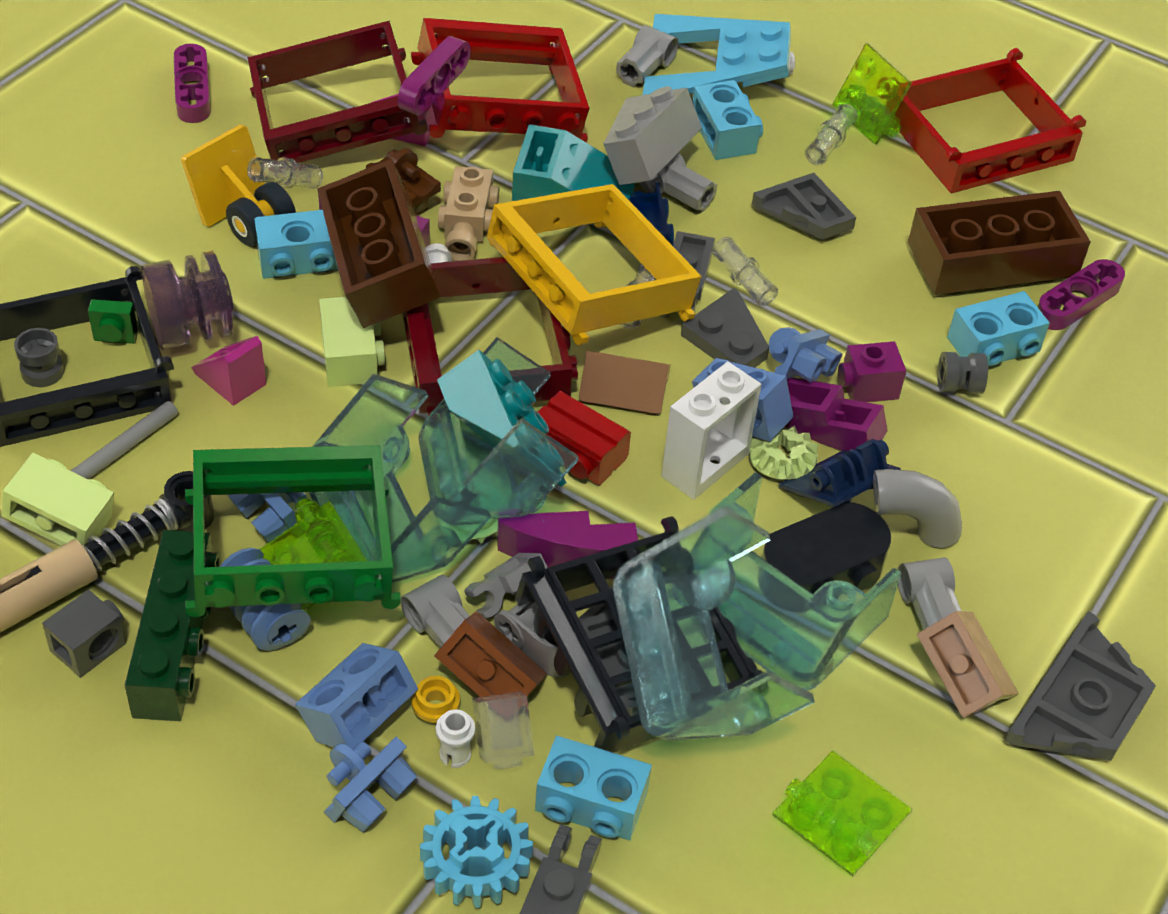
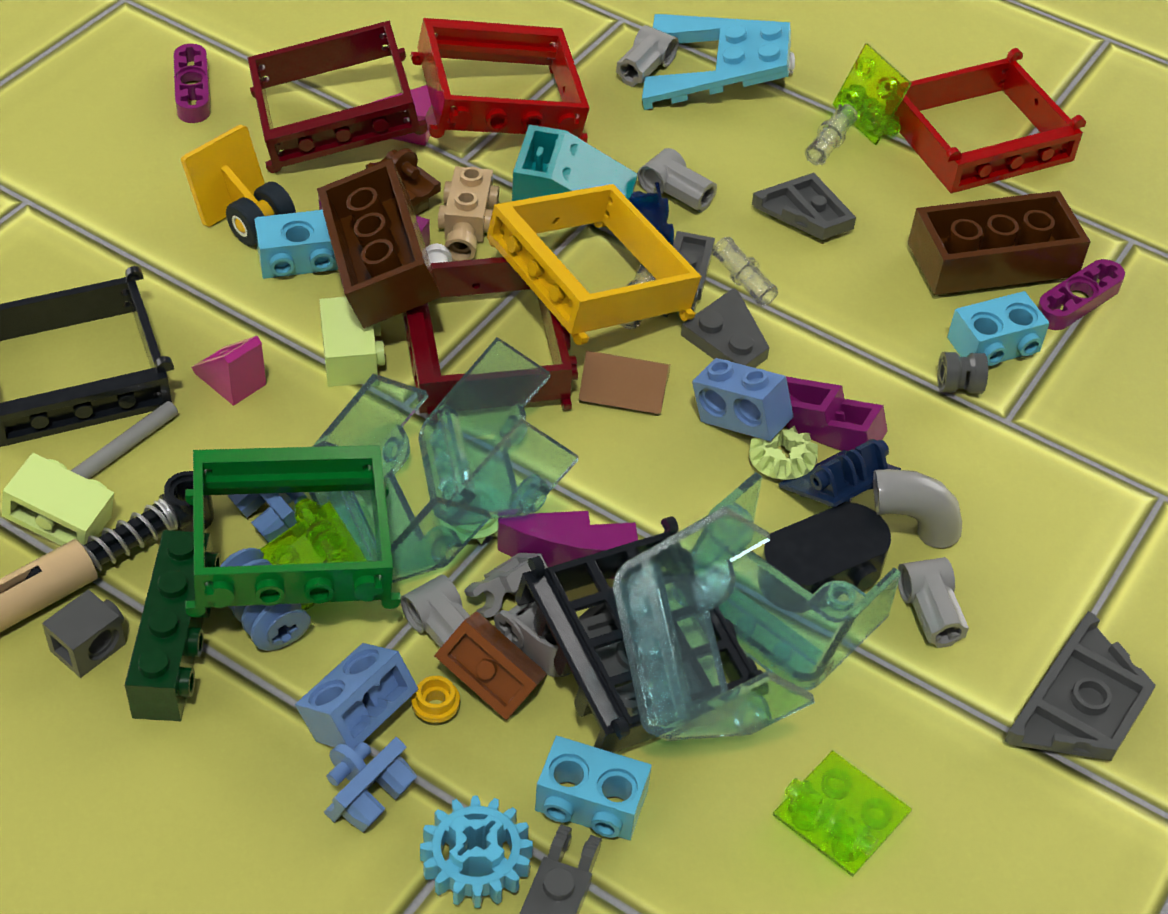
dark grey wheel [14,328,64,388] -> none
green plate [88,299,138,344] -> none
wheel [141,250,234,351] -> none
clear pin [247,157,323,189] -> none
magenta beam [398,36,471,116] -> none
white pin [435,709,476,768] -> none
slope [437,350,566,486] -> none
clear brick [472,692,535,769] -> none
red brick [537,391,631,486] -> none
light grey wedge [603,86,702,185] -> none
white window [661,361,762,500] -> none
medium azure brick [692,80,763,160] -> none
medium blue hips [769,327,843,382] -> none
magenta brick [838,341,906,402] -> none
medium nougat panel [917,611,1018,718] -> none

